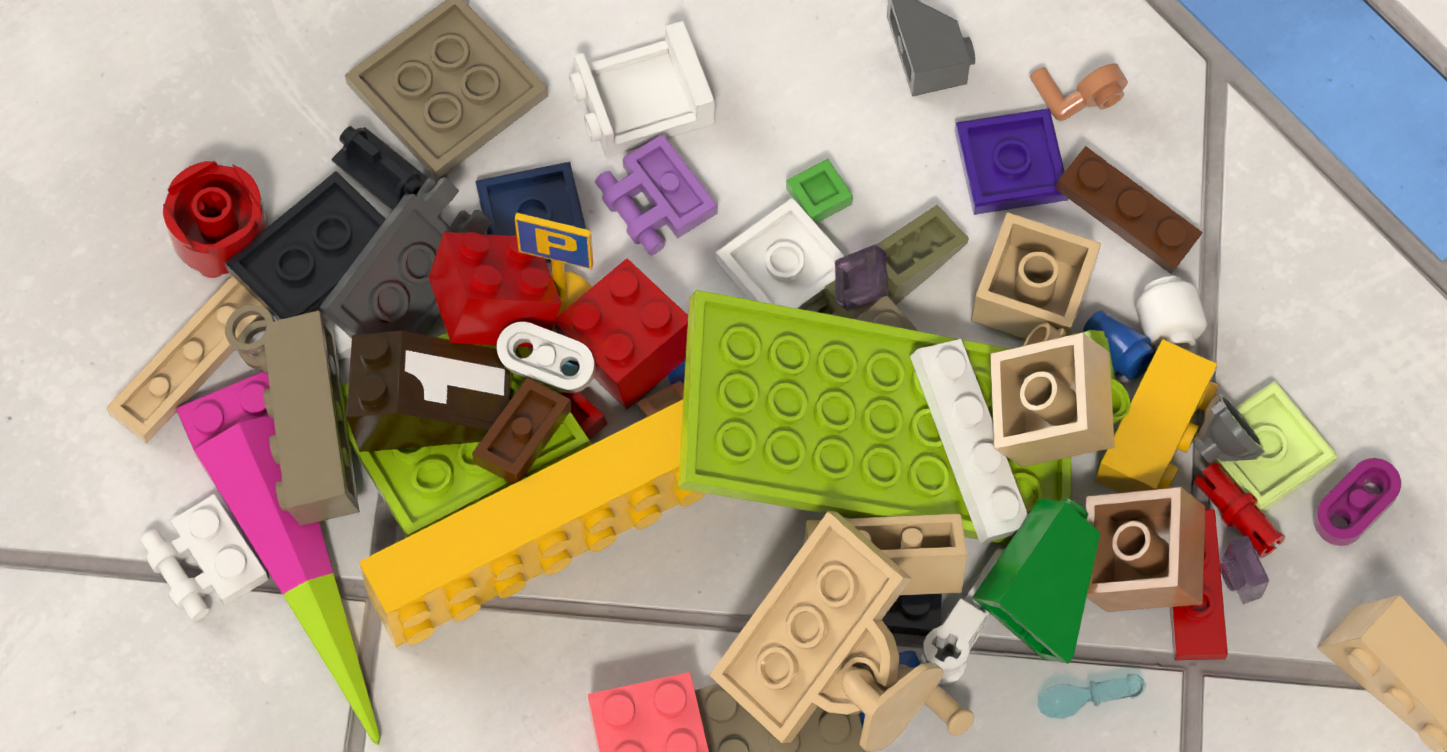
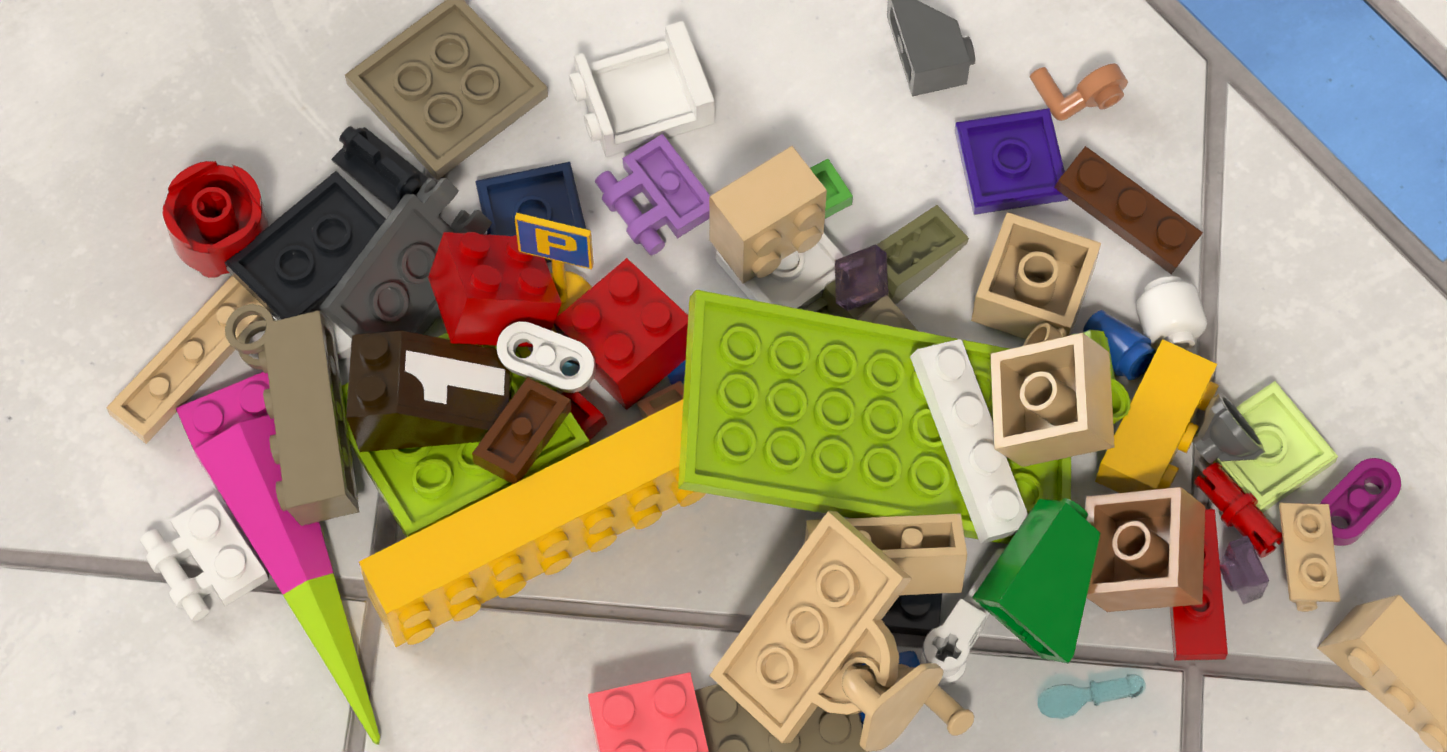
none -> tan brick [709,146,827,284]
none -> tan hinge [1279,503,1340,612]

